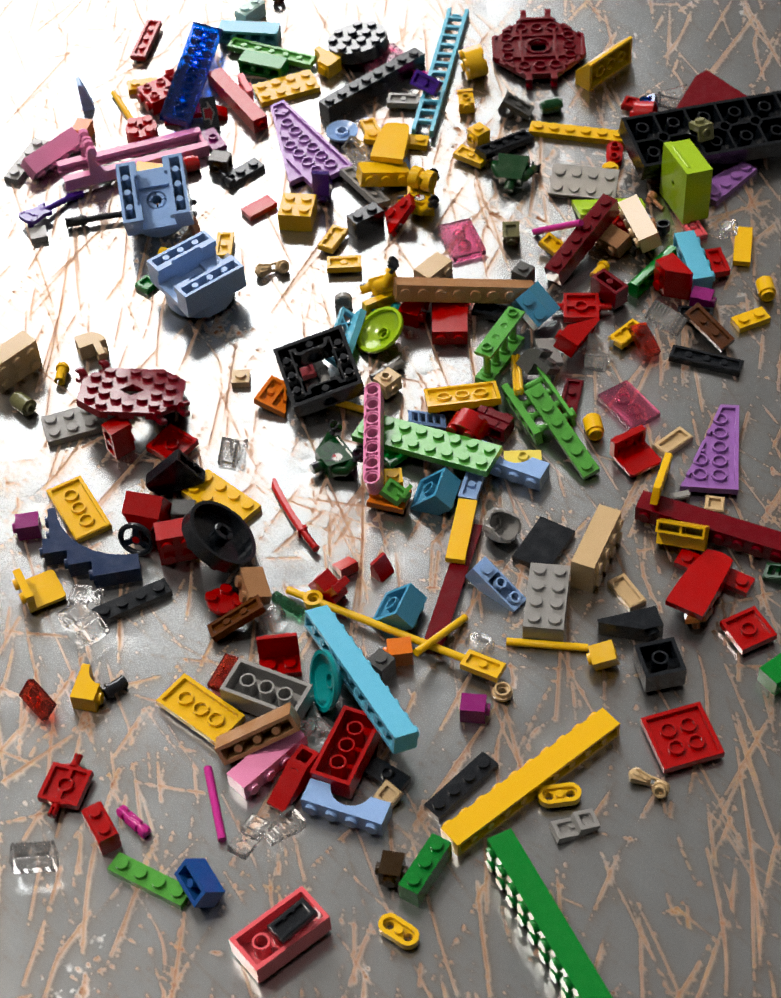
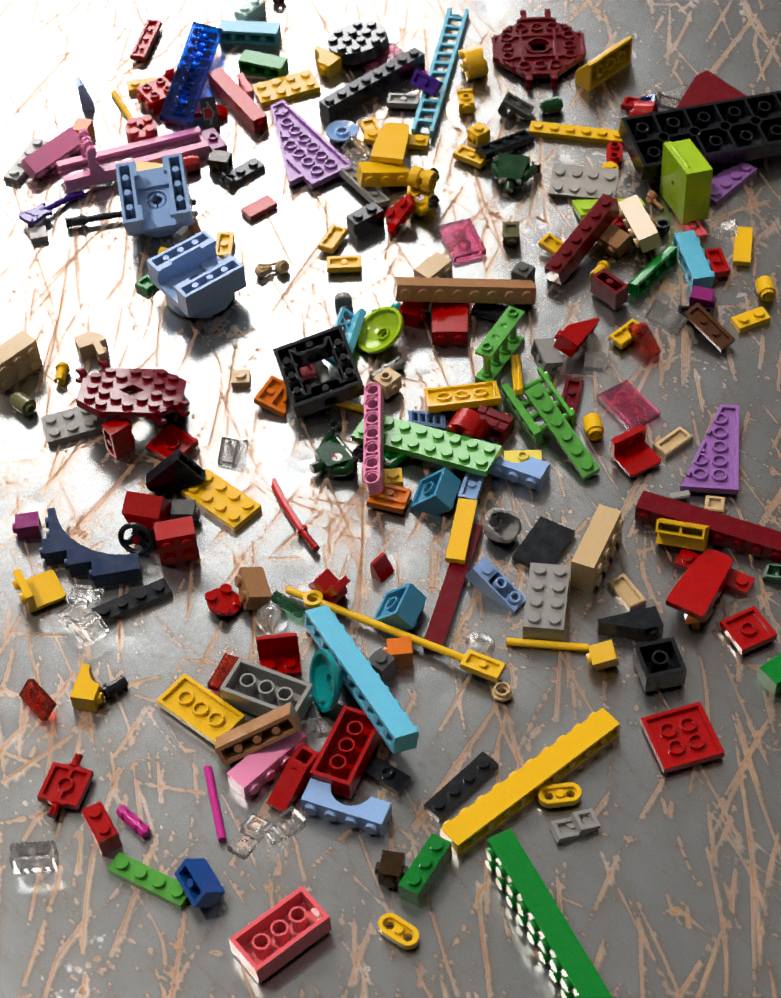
yellow tile [46,475,112,543] -> none
black piece [181,501,256,573] -> none
reddish brown plate [207,594,267,643] -> none
bright green plate [227,37,317,70] -> none
black plate [267,897,318,945] -> none
yellow brick [277,192,318,232] -> none
dark purple slope [312,171,333,203] -> none
slope [332,556,359,577] -> none
yellow torso [359,256,399,296] -> none
yellow plate [362,290,396,317] -> none
tan tile [373,779,404,809] -> none
bright green bracket [379,477,412,507] -> none
yellow bar [413,614,468,657] -> none
magenta brick [460,693,491,724] -> none
dark azure slope [511,281,560,331] -> none
dark grey brick [516,348,561,375] -> none
dark pink bar [532,219,584,235] -> none
red plate [557,293,612,322] -> none
tan piece [628,767,670,798] -> none
yellow tile [650,452,673,505] -> none
red slope [653,253,693,300] -> none
black tile [668,344,744,377] -> none
olive bracket [688,117,714,143] -> none

